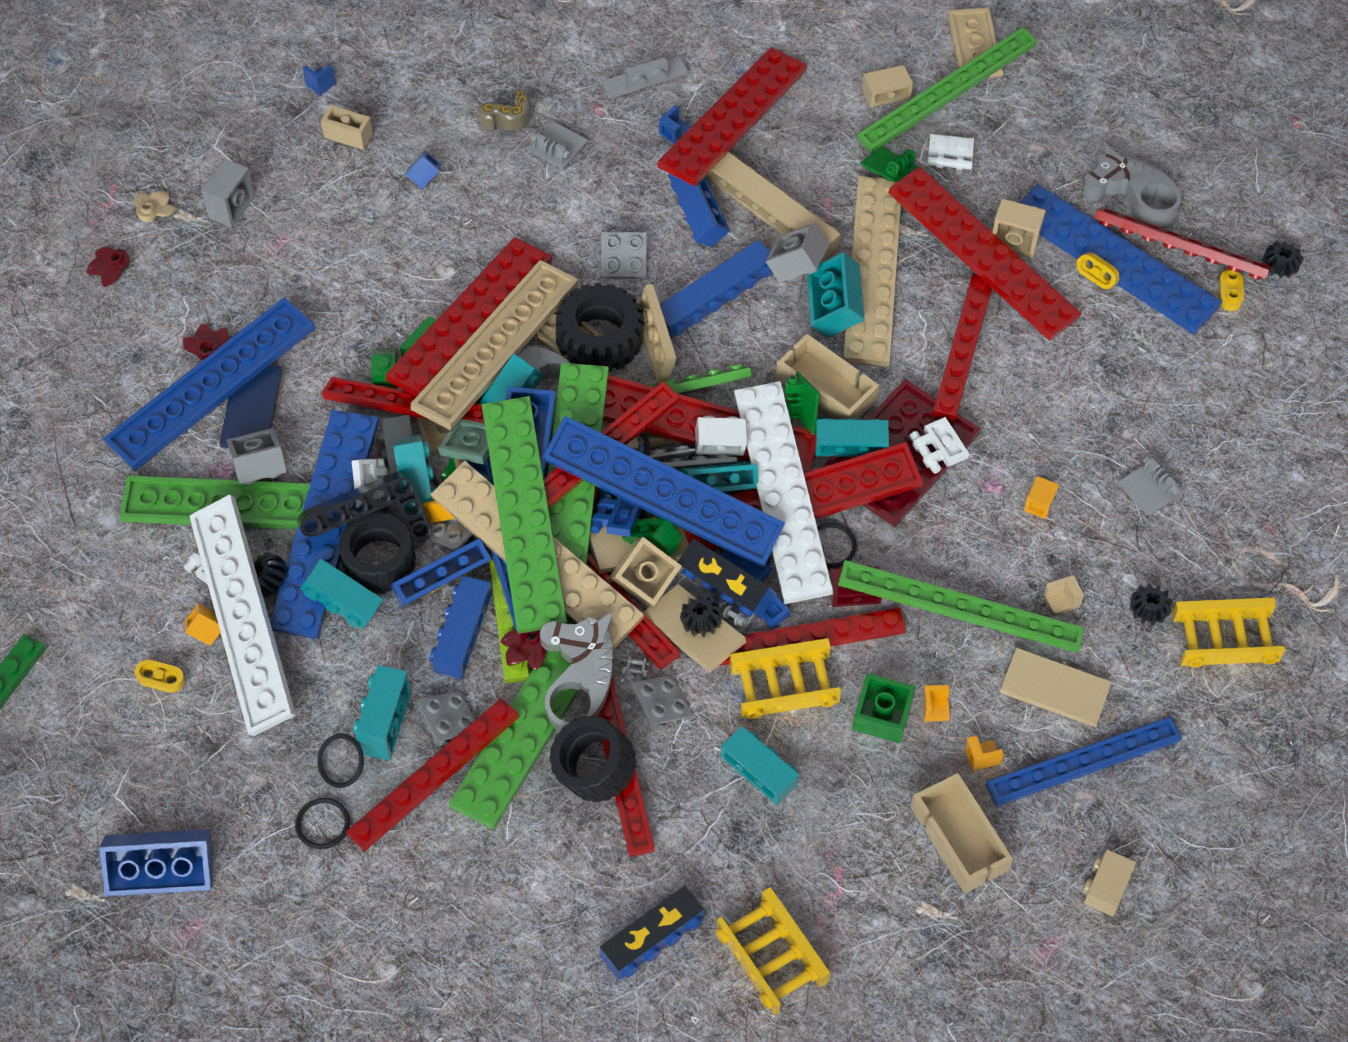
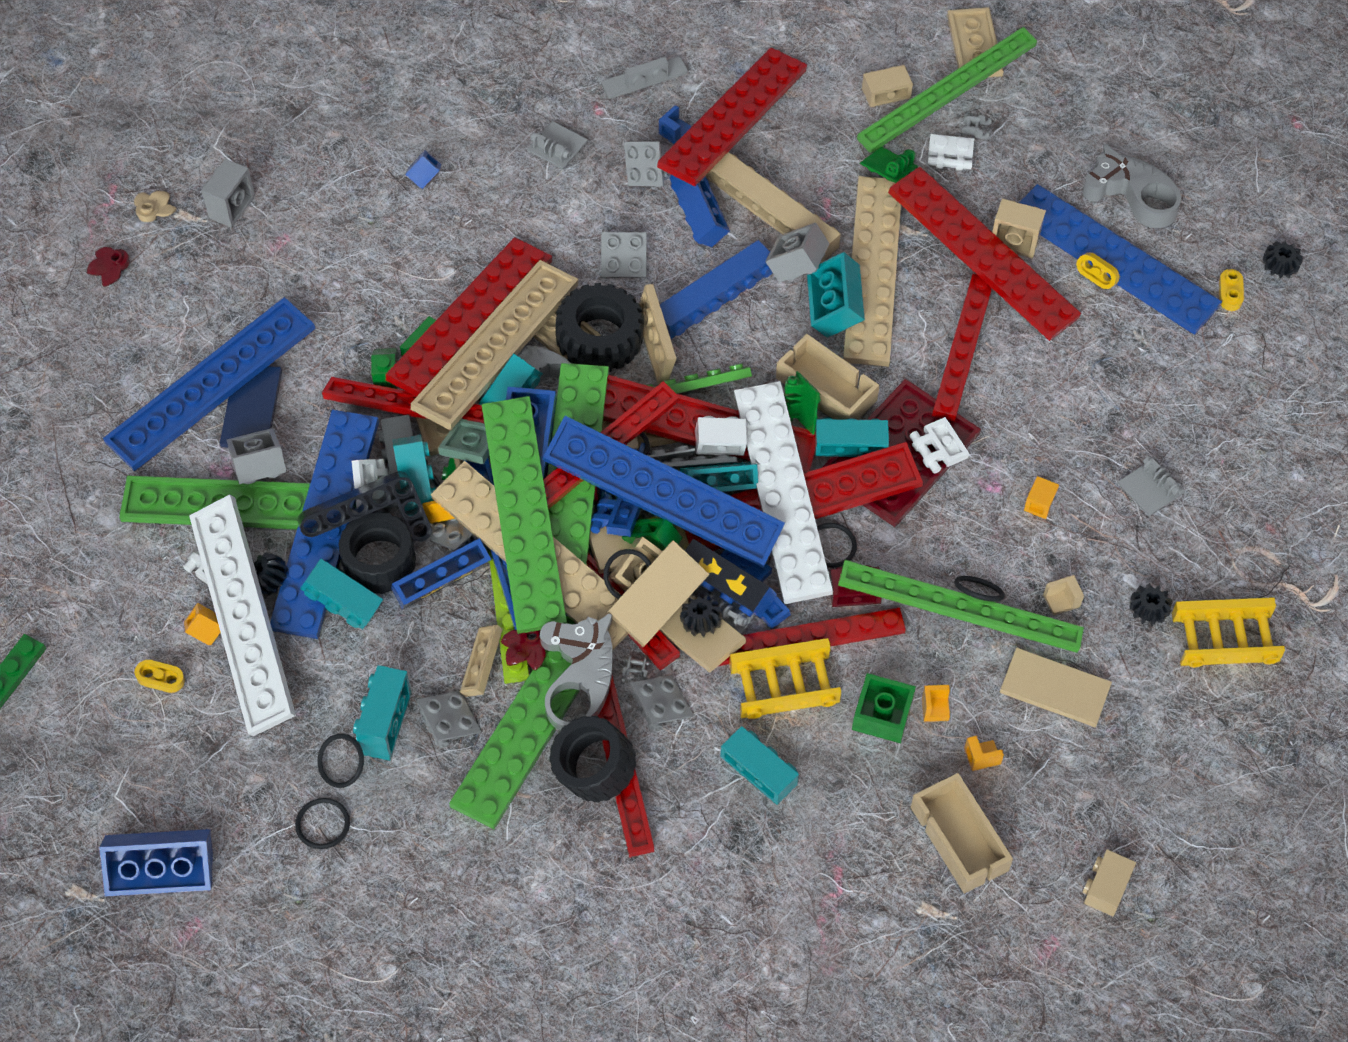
dark red plate [183,324,229,361] -> none
blue panel [302,65,336,96] -> none
tan brick [321,105,373,150] -> none
red plate [346,698,520,852] -> none
blue brick [430,576,492,679] -> none
dark tan animal [478,90,530,131] -> none
black brick [599,885,704,980] -> none
yellow fence [715,887,830,1015] -> none
blue tile [985,716,1182,807] -> none
plate [1094,207,1272,280] -> none
none -> tan tile [460,625,503,697]
none -> black tyre [603,549,651,599]
none -> tan tile [606,540,709,647]
none -> light grey hinge [624,141,671,186]
none -> black tyre [954,576,1005,602]
none -> light grey piece [962,115,992,139]

